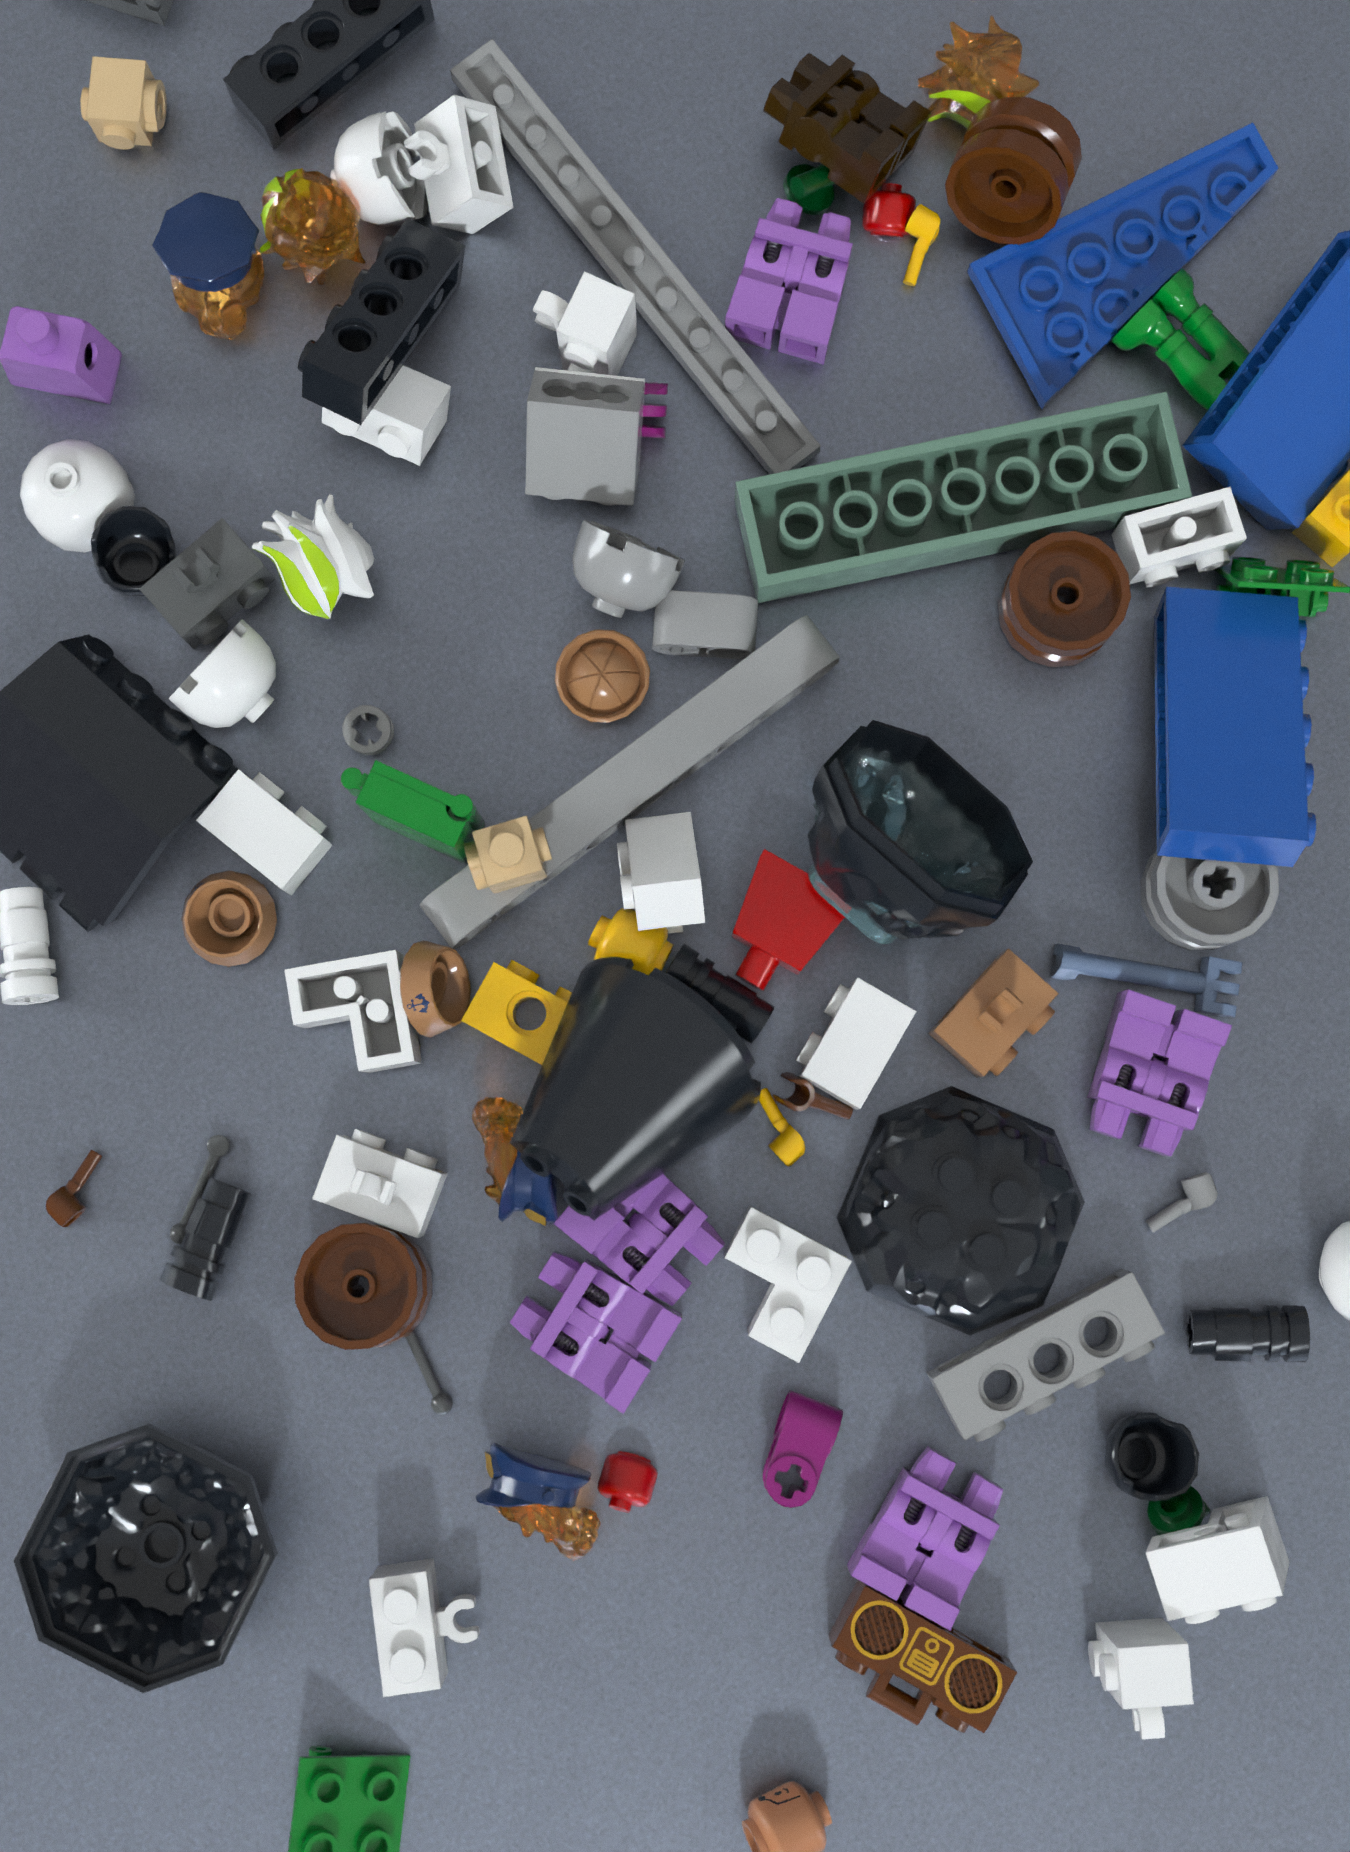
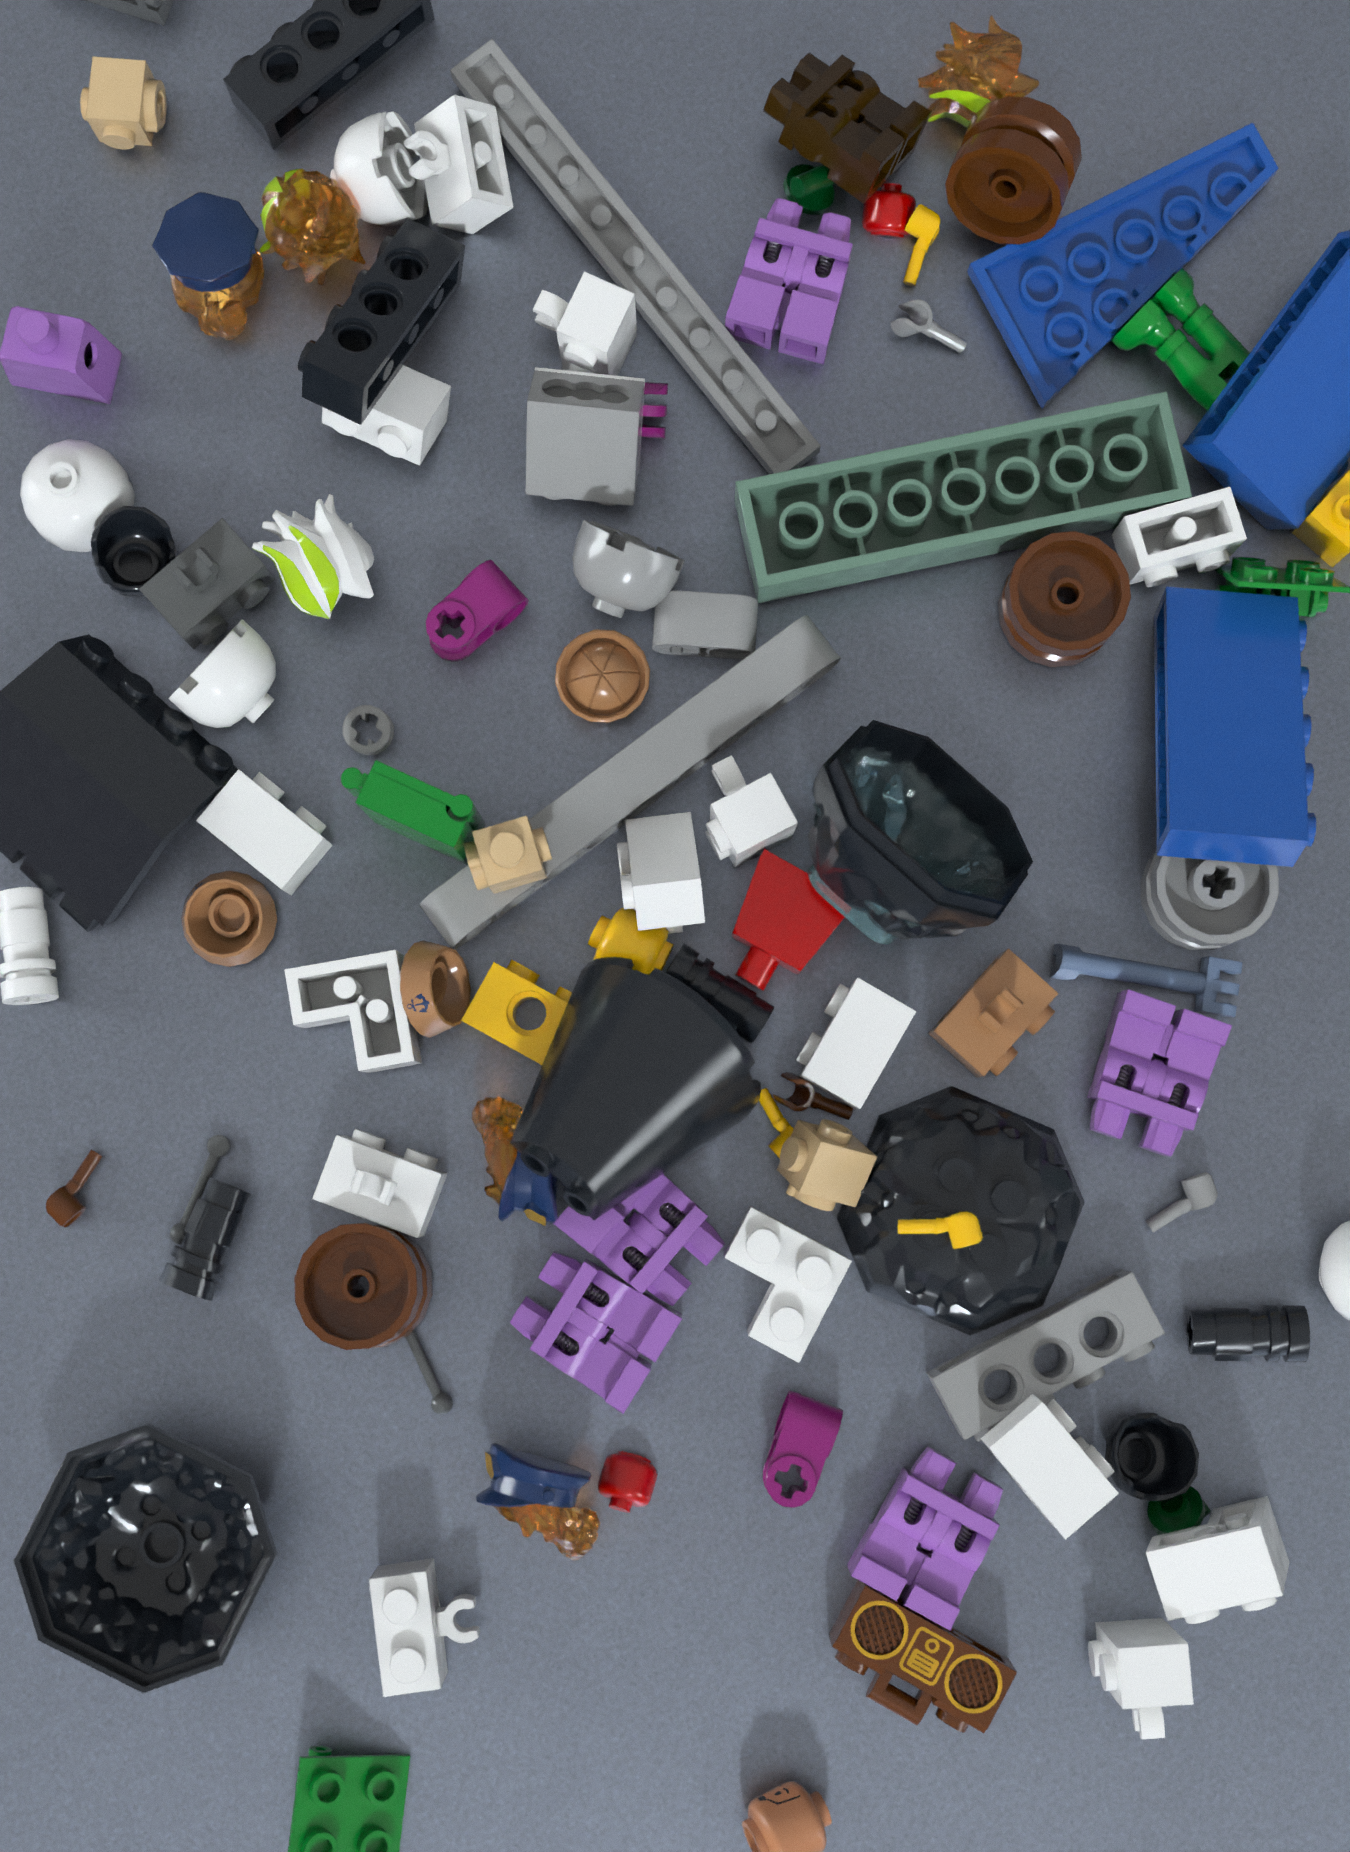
none -> magenta piece [426,559,529,662]
none -> white brick [705,755,798,868]
none -> tan brick [777,1119,877,1211]
none -> light grey hand [891,299,967,353]
none -> yellow hand [898,1211,983,1249]
none -> white brick [981,1394,1119,1539]

